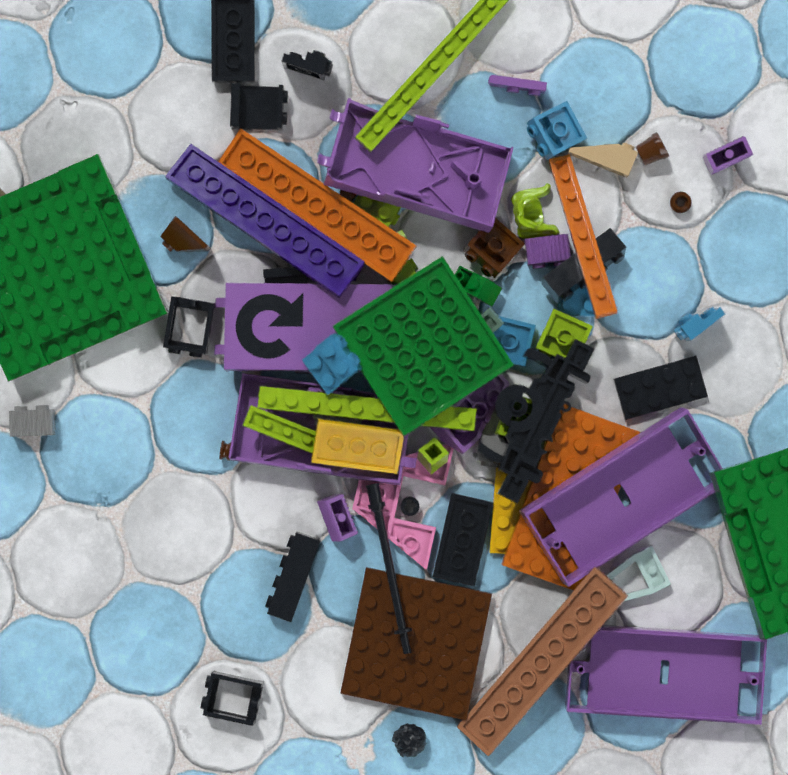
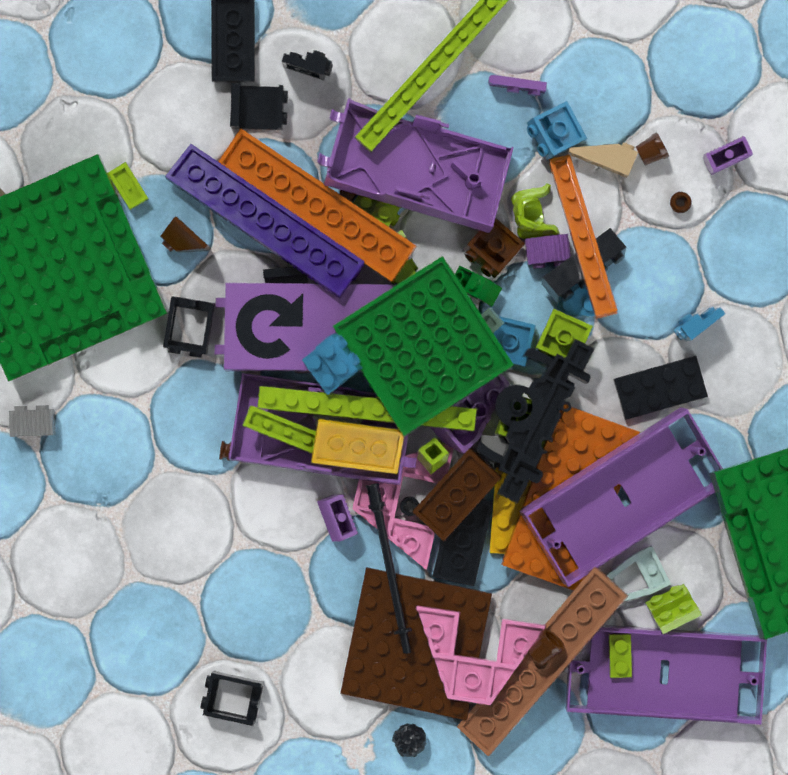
black brick [265,531,321,622] -> none
none -> lime plate [108,162,149,210]
none -> reddish brown plate [412,448,502,541]
none -> bright pink wing [416,606,546,705]
none -> reddish brown piece [529,629,565,665]
none -> lime plate [609,633,632,678]
none -> lime plate [645,584,702,634]

